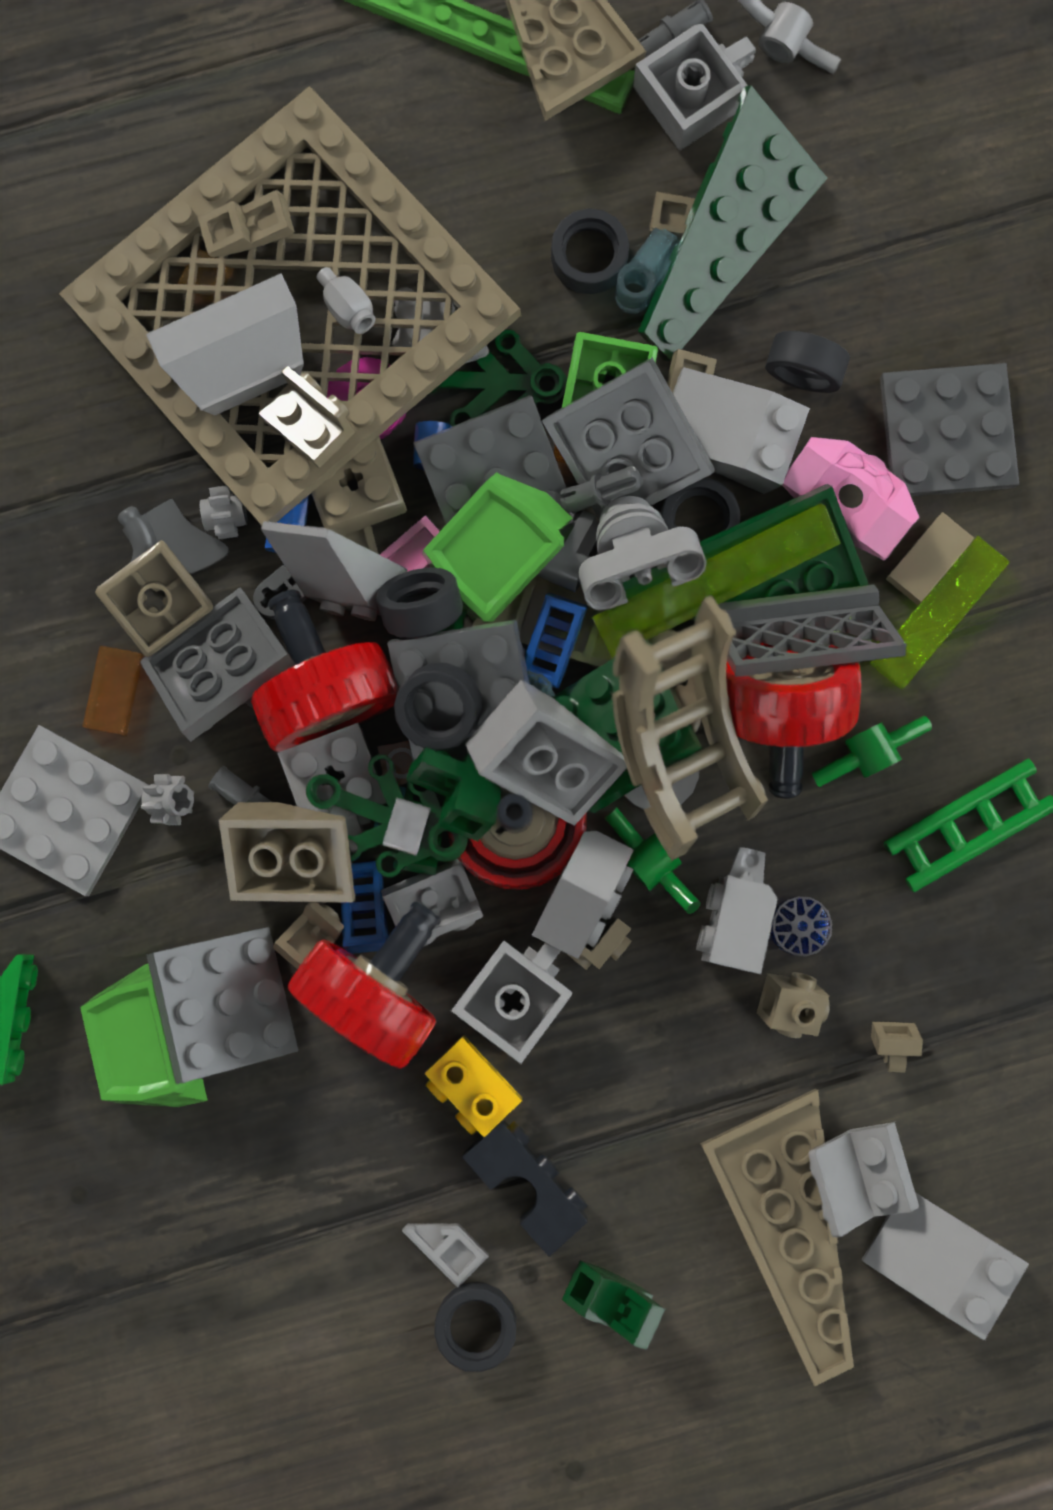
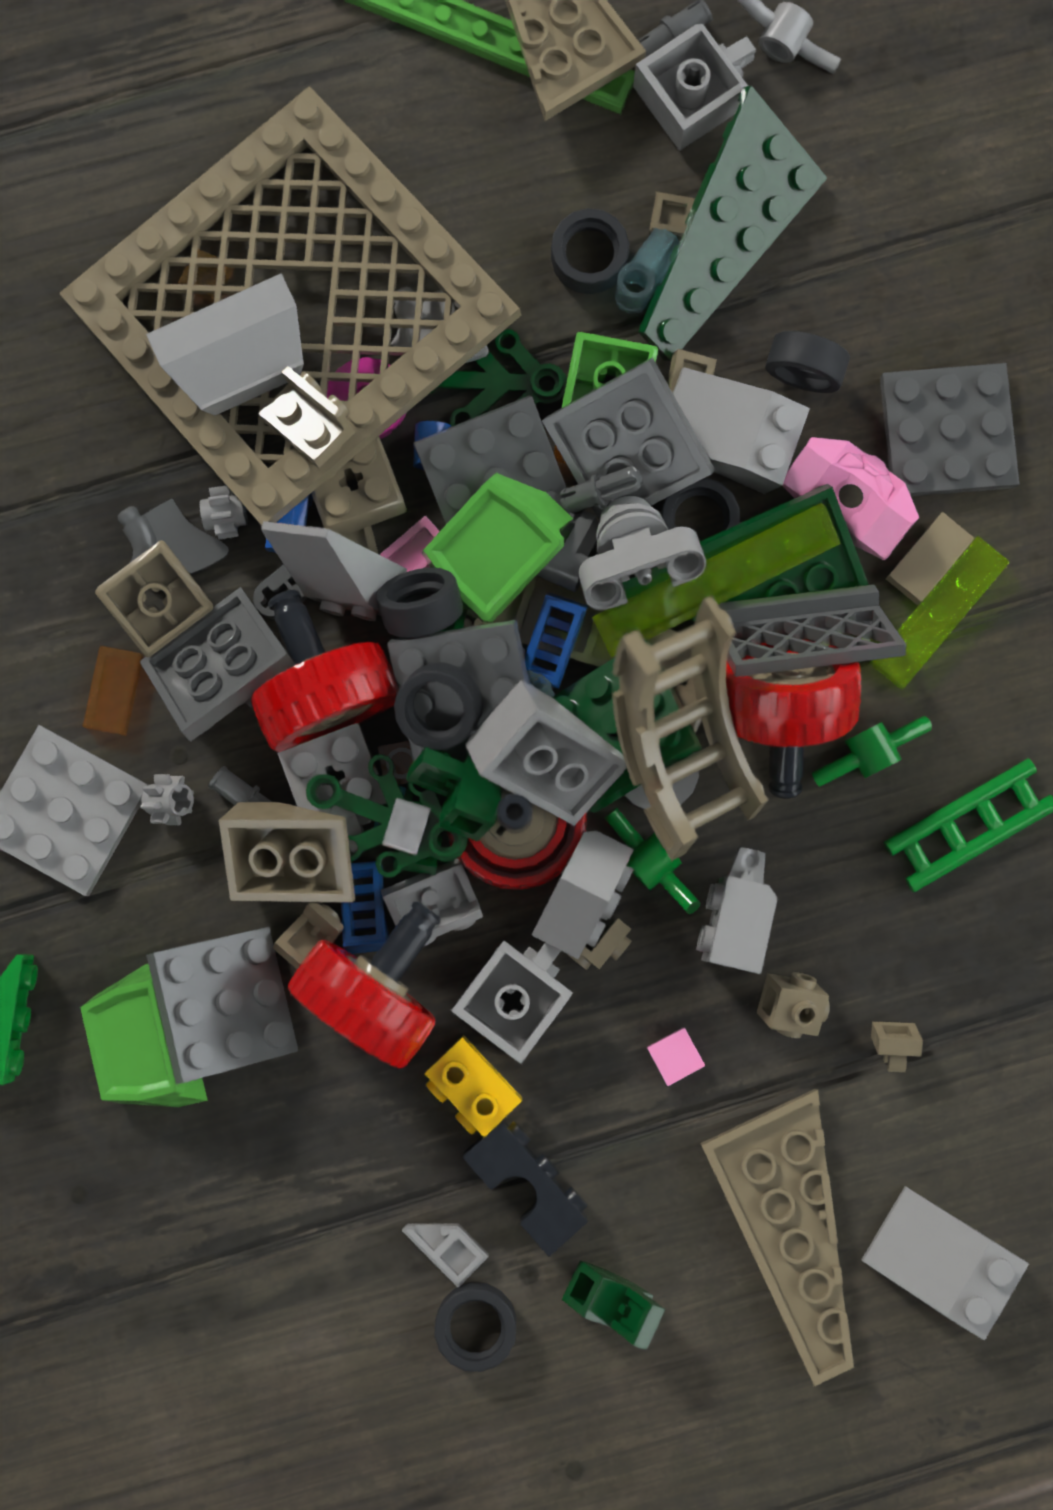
dark tan slope [198,190,295,257] -> none
light grey plant [317,267,376,334] -> none
wheel [770,896,832,956] -> none
light grey bracket [809,1122,919,1237] -> none
none -> bright pink tile [647,1027,705,1086]

